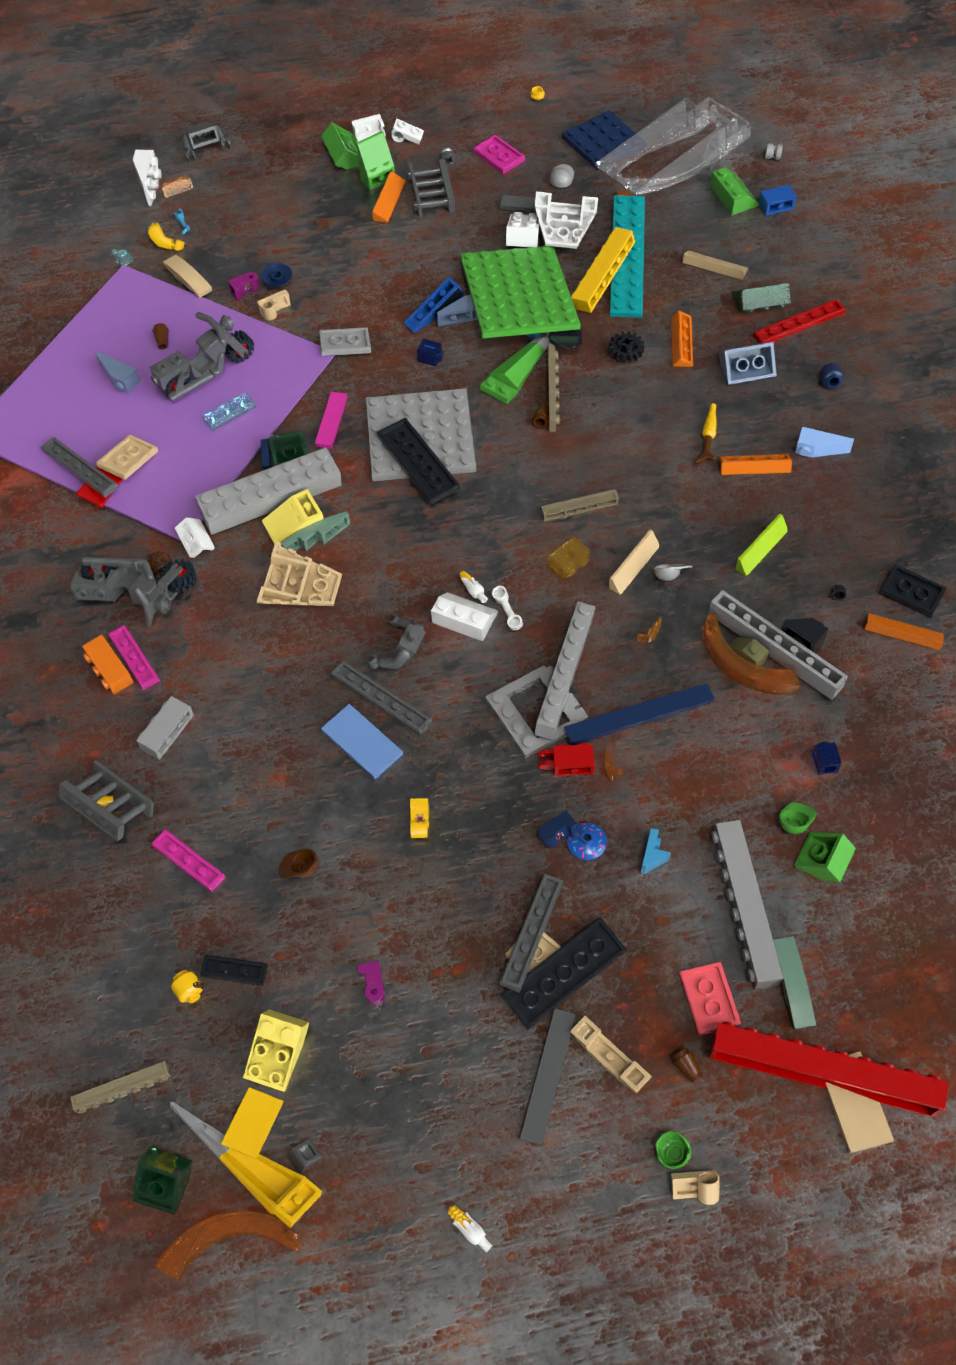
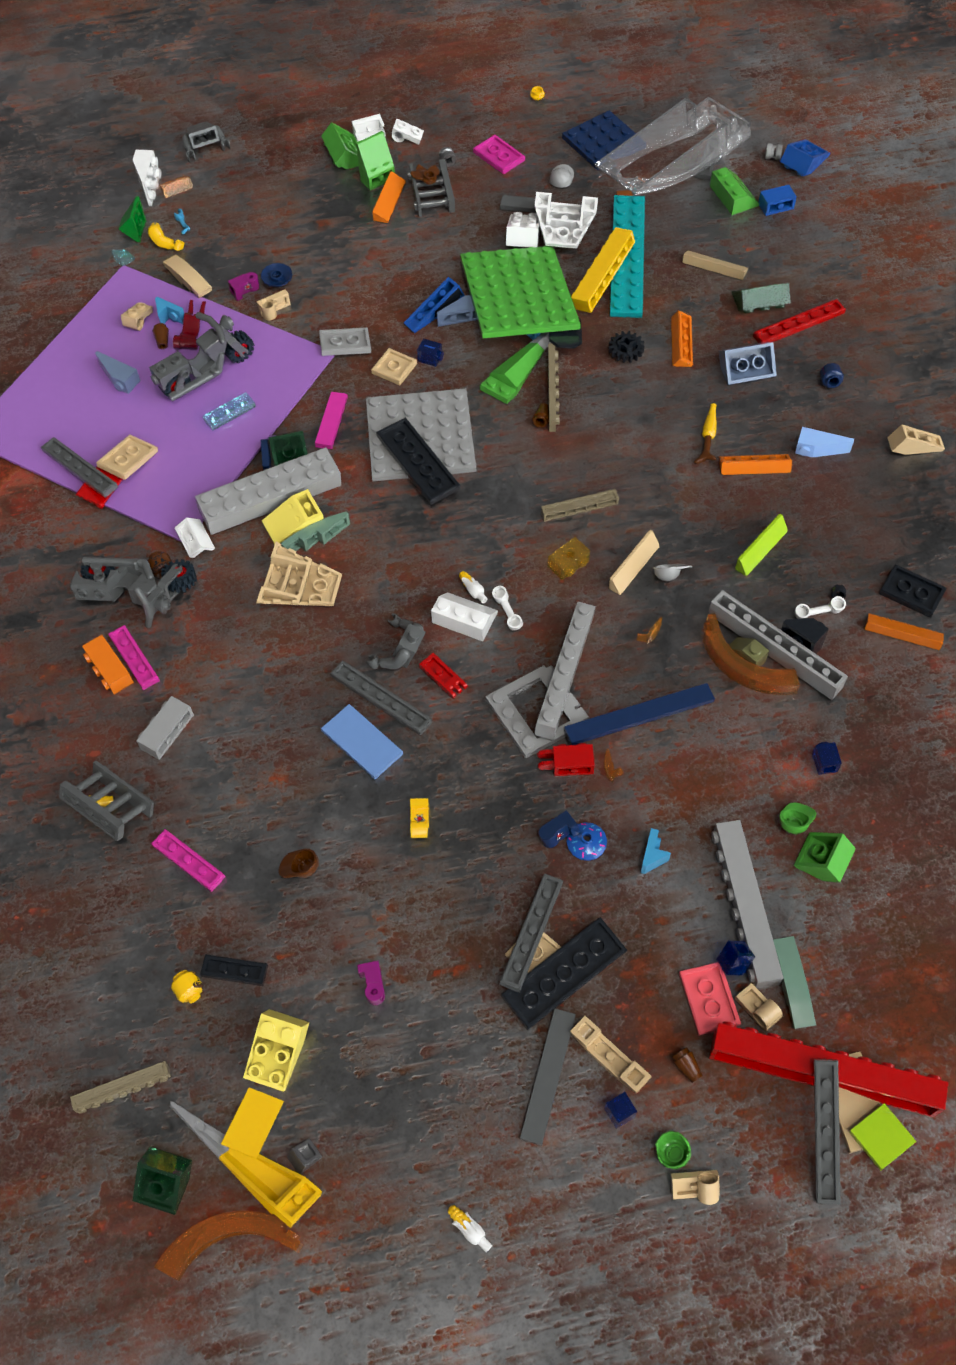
none -> green slope [118,196,146,242]
none -> tan plate [121,302,153,331]
none -> dark azure slope [155,297,185,324]
none -> dark red flag [173,300,206,349]
none -> tan tile [371,348,417,386]
none -> reddish brown plate [410,164,439,185]
none -> red hinge [419,653,468,699]
none -> clear blue brick [604,1092,637,1129]
none -> clear blue brick [716,940,755,975]
none -> tan plate [735,983,782,1032]
none -> blue slope [780,139,830,176]
none -> white bar [794,596,846,619]
none -> dark grey tile [814,1058,841,1205]
none -> lime tile [849,1103,917,1171]
none -> tan slope [887,425,945,455]

